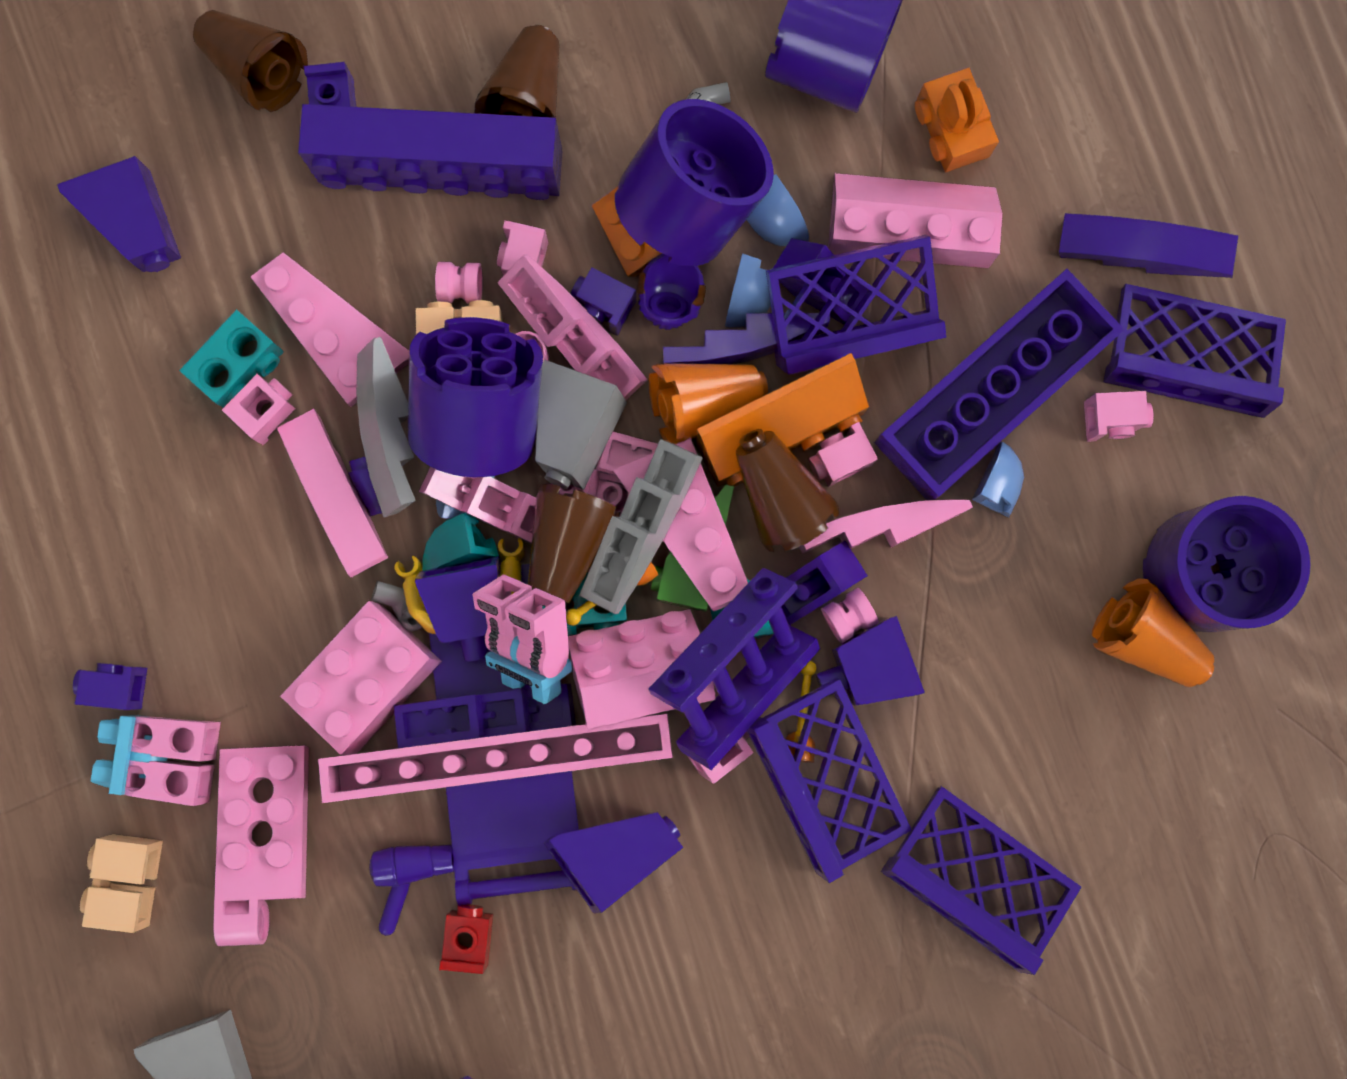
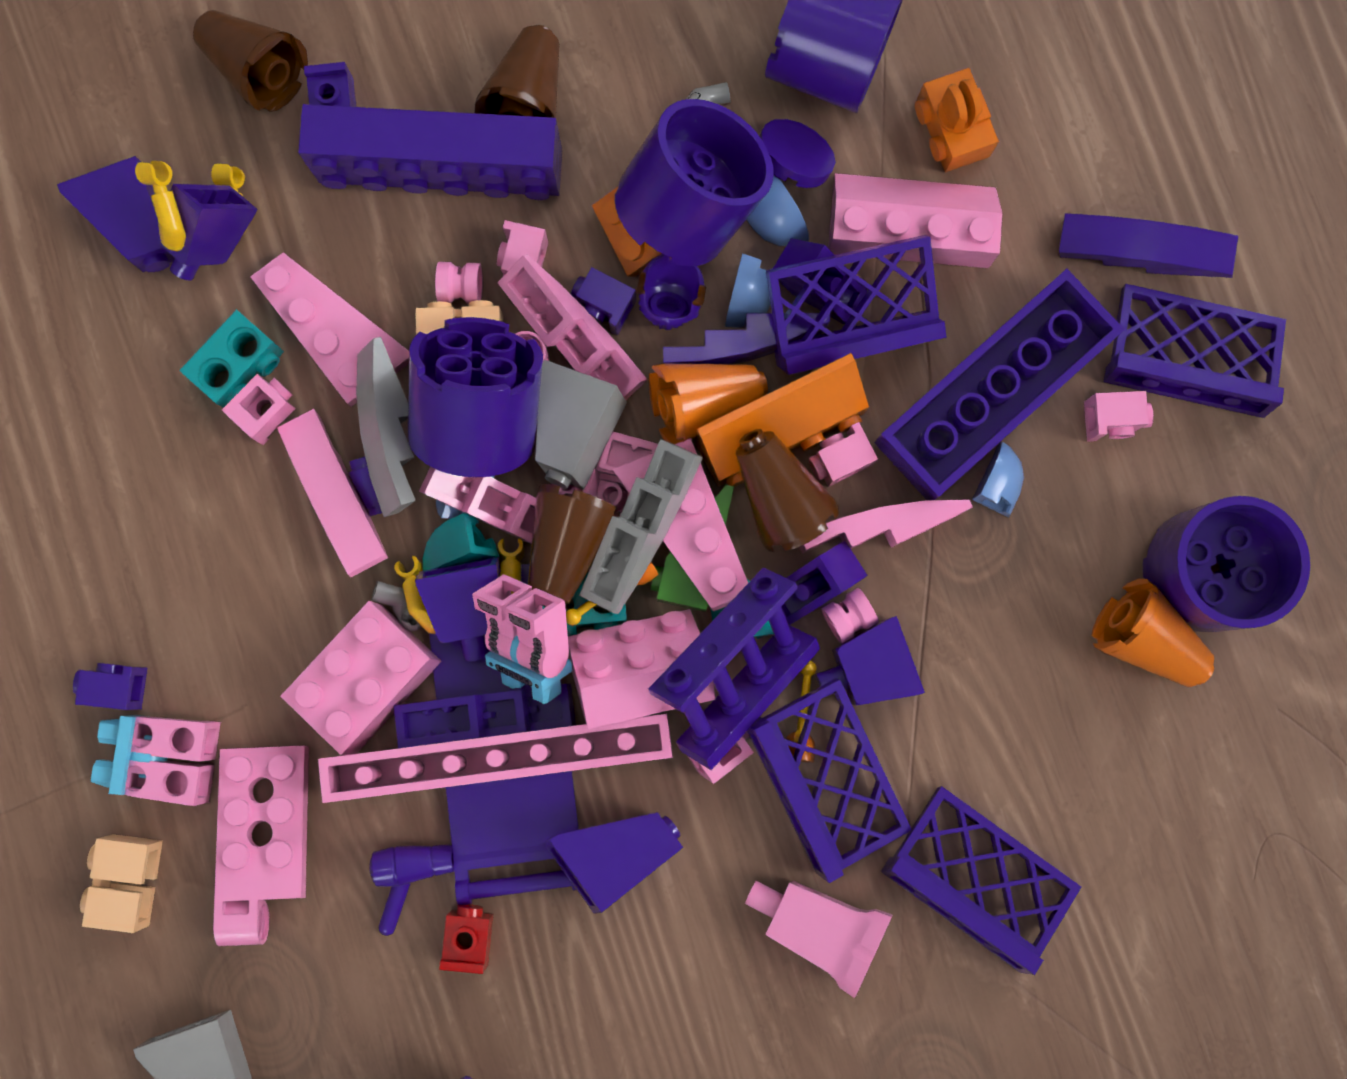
none -> dark purple torso [135,160,258,281]
none -> bright pink piece [745,881,893,998]
none -> dark purple tile [759,119,836,188]

